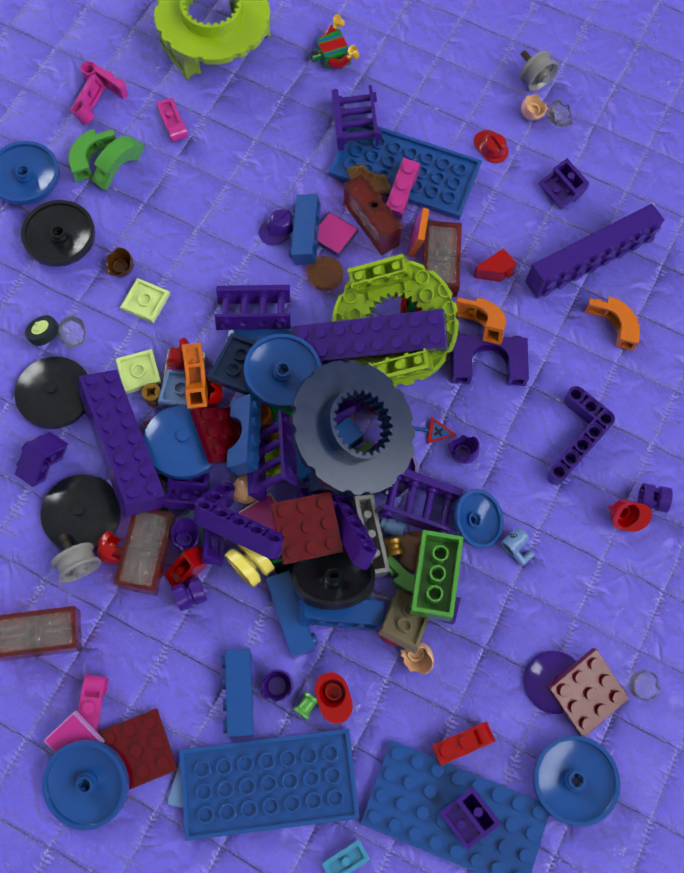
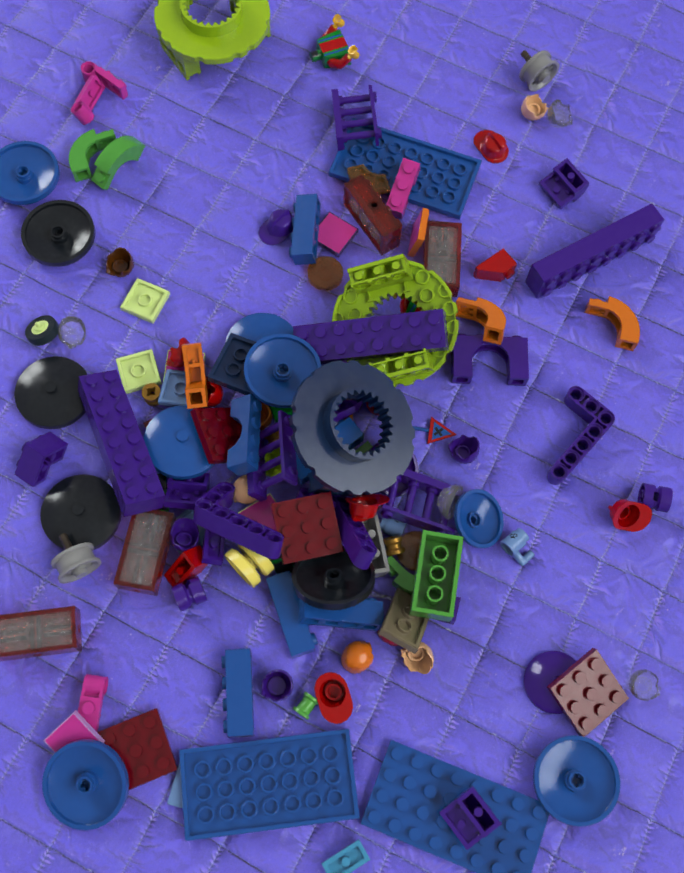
red hair [97,531,125,564] -> none
dark pink plate [156,98,188,142] -> none
dark purple fence [215,285,291,330] -> none
red plate [431,721,496,766] -> none
none -> orange hair [341,641,374,674]
none -> red piece [345,494,390,522]
none -> clear piece [437,484,463,520]

